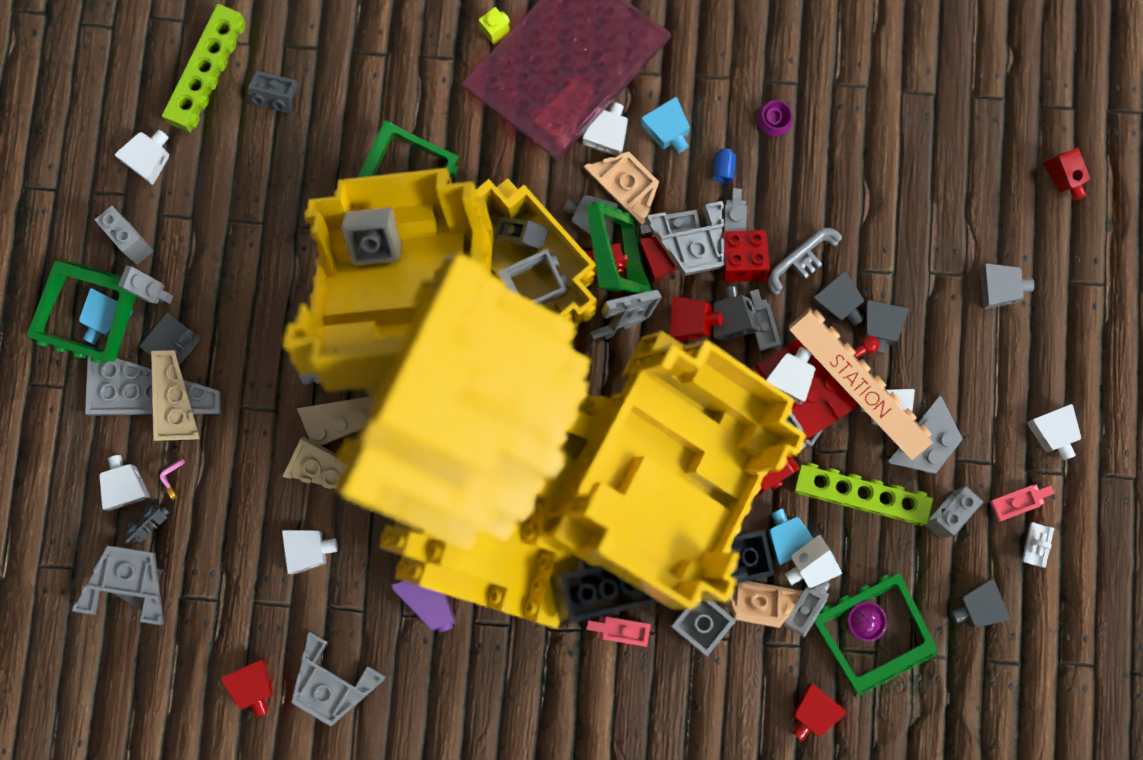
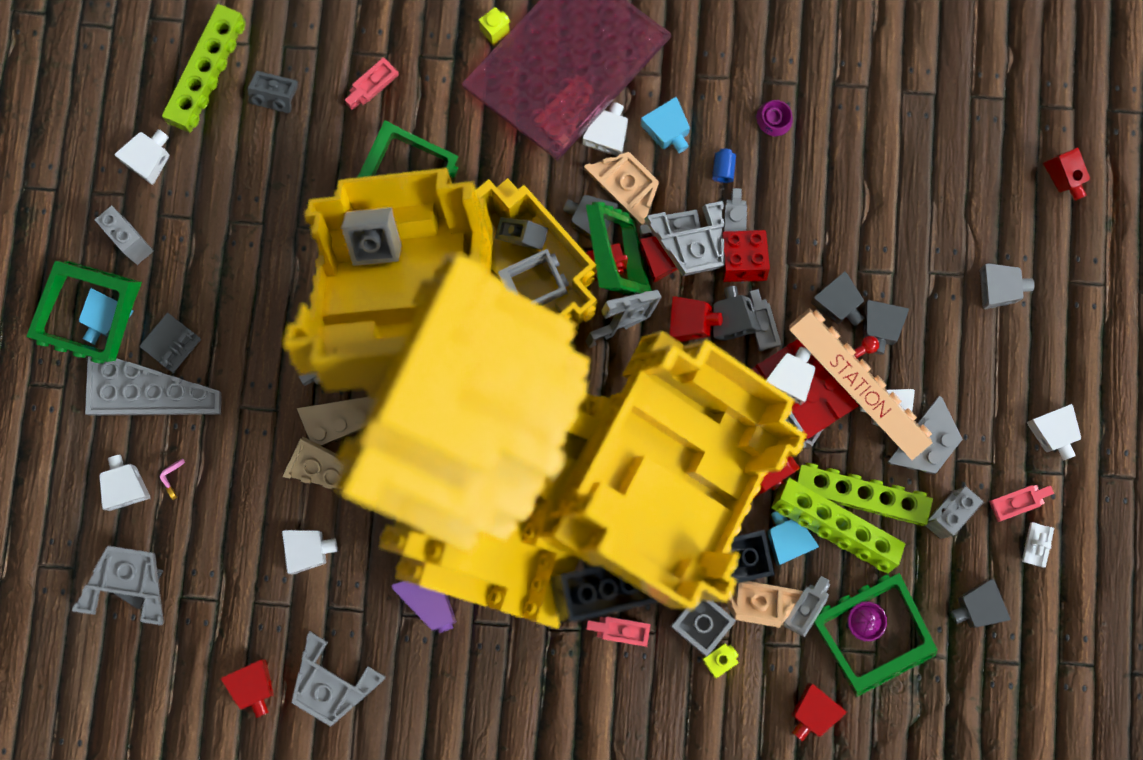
light grey hinge [118,265,173,304] -> none
dark grey hinge [125,500,170,544] -> none
tan wing [151,350,200,441] -> none
light grey piece [768,228,842,295] -> none
white torso [785,535,842,588] -> none
none -> coral hinge [345,58,399,110]
none -> neon yellow brick [702,643,739,678]
none -> lime brick [771,478,906,574]

